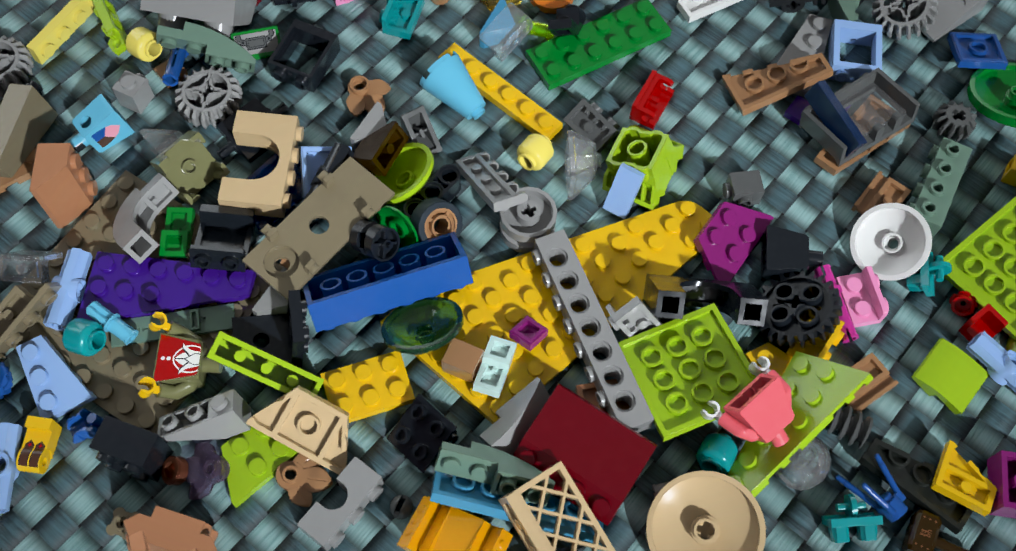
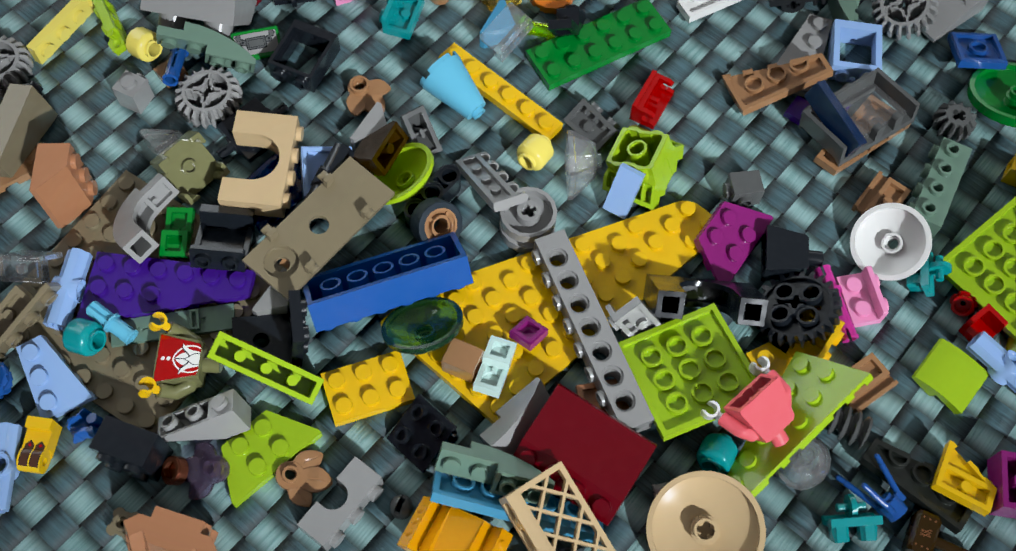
medium azure torso [68,94,135,153] -> none
tan wing [246,385,349,475] -> none
black wheel [350,219,400,262] -> none
green dish [377,206,418,248] -> none

